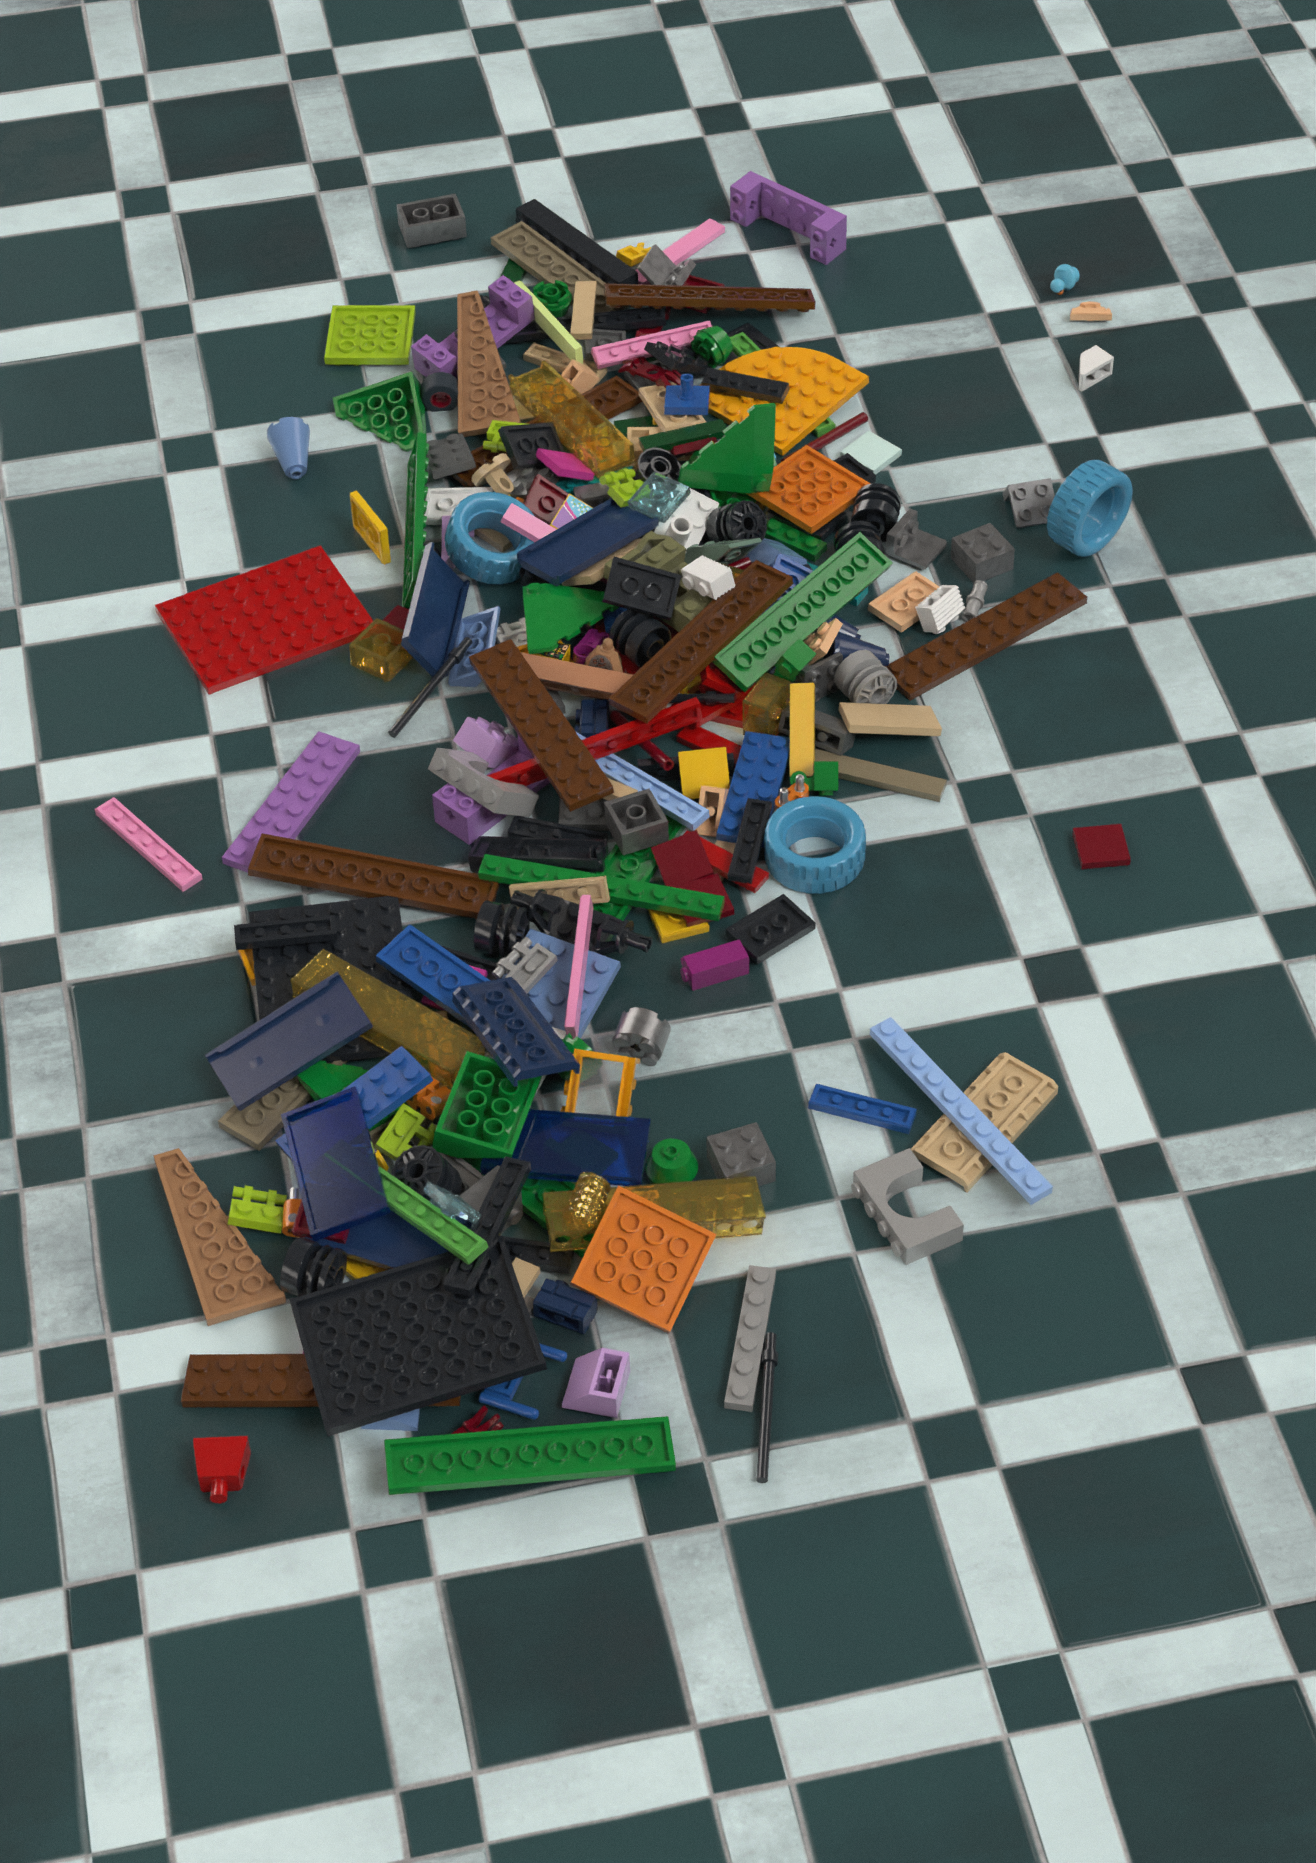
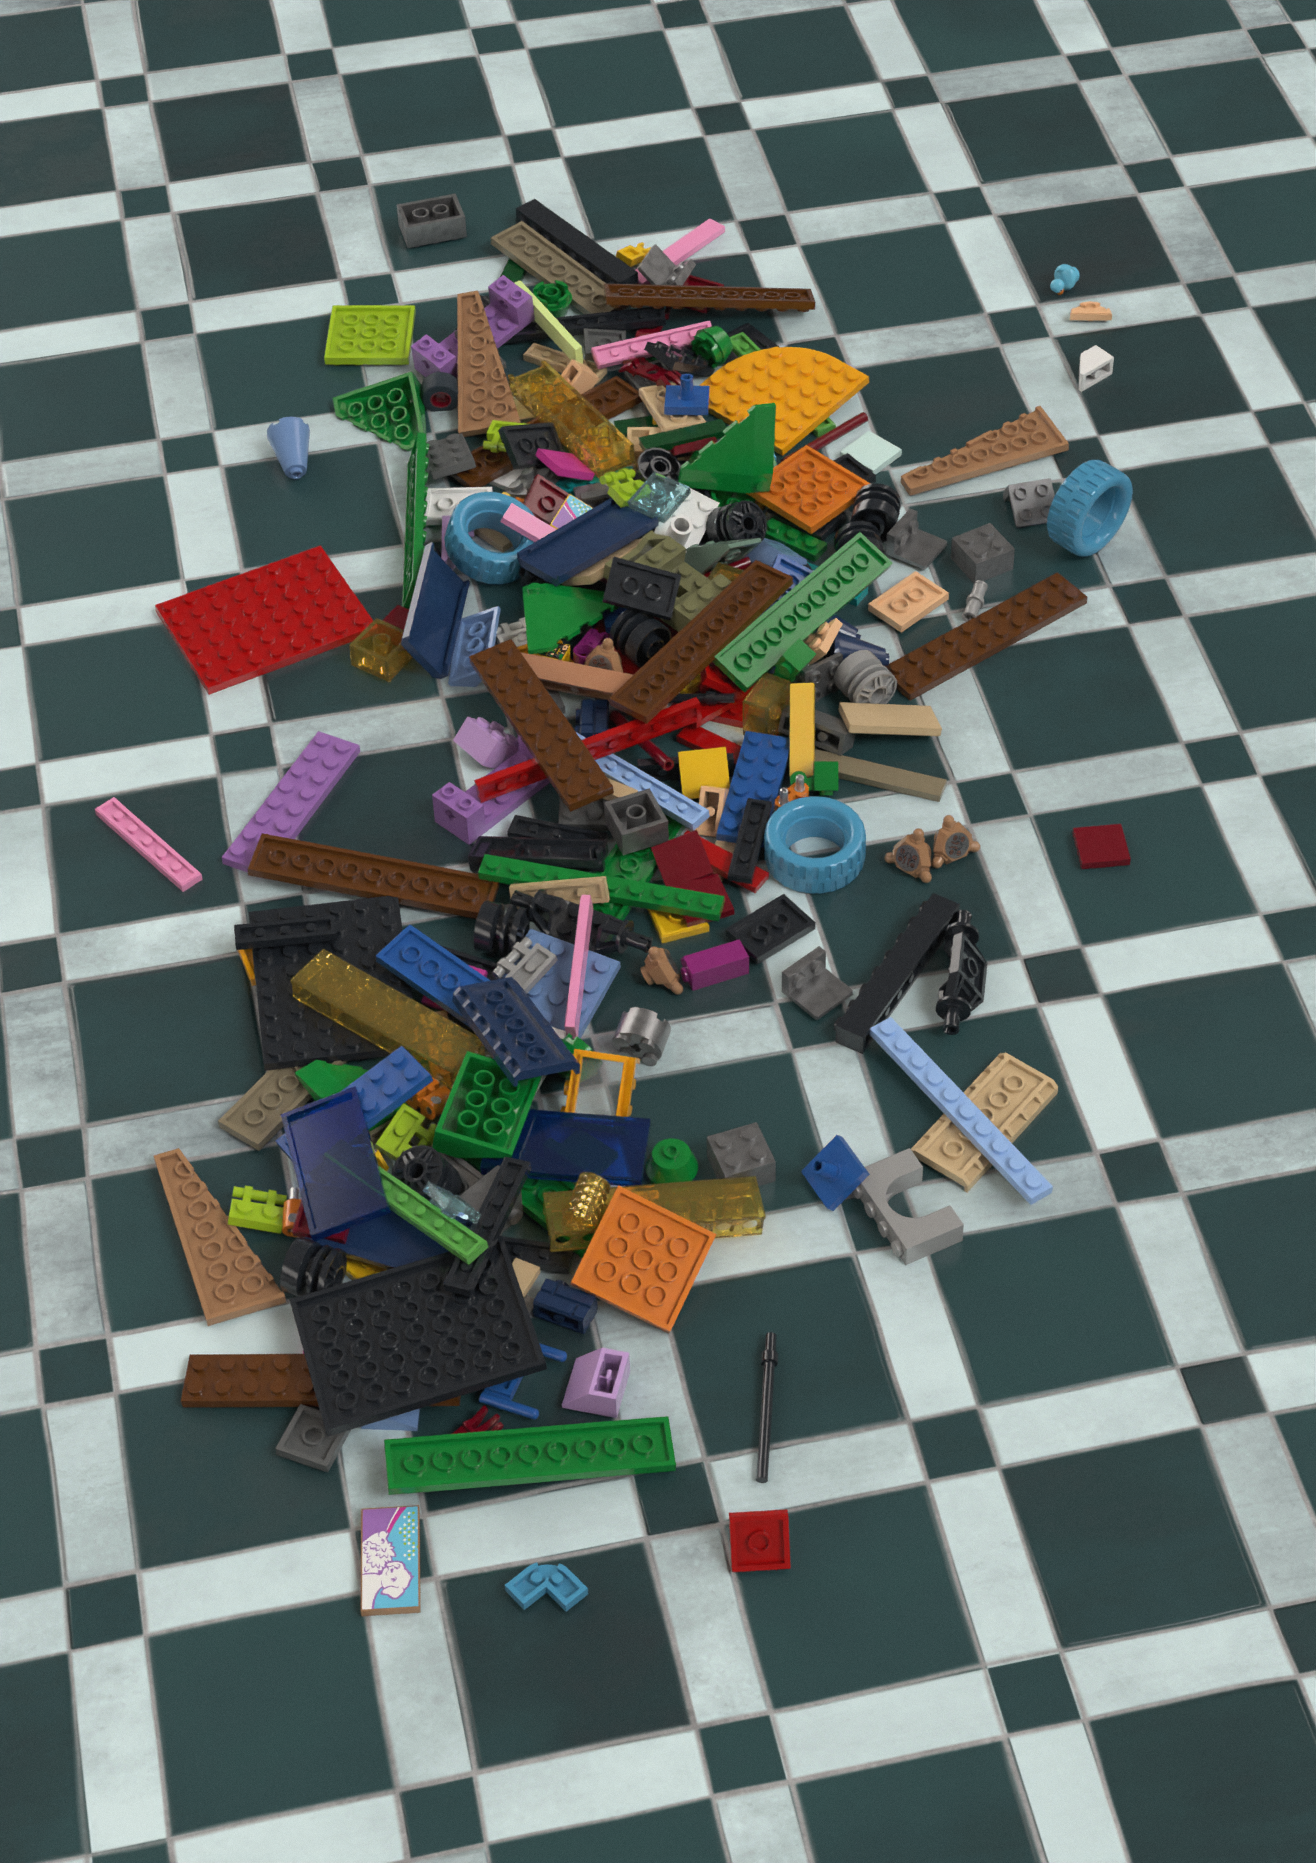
red torso [193,1436,251,1503] -> none
dark blue ladder [205,971,373,1111] -> none
yellow tile [350,490,391,565] -> none
black bar [388,637,473,738] -> none
light grey arch [428,748,539,817] -> none
tan tile [471,453,514,495] -> none
tan tile [570,281,597,340] -> none
white brick [681,555,735,600] -> none
black plate [701,368,790,404] -> none
light grey plate [724,1265,776,1412] -> none
medium lavender plate [730,171,847,265] -> none
blue tile [808,1083,917,1134] -> none
white brick [915,585,966,634] -> none
none -> dark grey plate [275,1404,351,1473]
none -> tile [361,1505,421,1616]
none -> dark azure plate [505,1562,588,1612]
none -> medium nougat rock [640,947,683,995]
none -> red tile [729,1509,791,1572]
none -> flat silver bracket [782,946,853,1020]
none -> blue tile [801,1135,870,1211]
none -> black brick [834,893,960,1054]
none -> medium nougat rock [884,828,932,883]
none -> medium nougat wing [901,406,1069,496]
none -> medium nougat rock [931,815,980,869]
none -> black plate [935,910,988,1035]

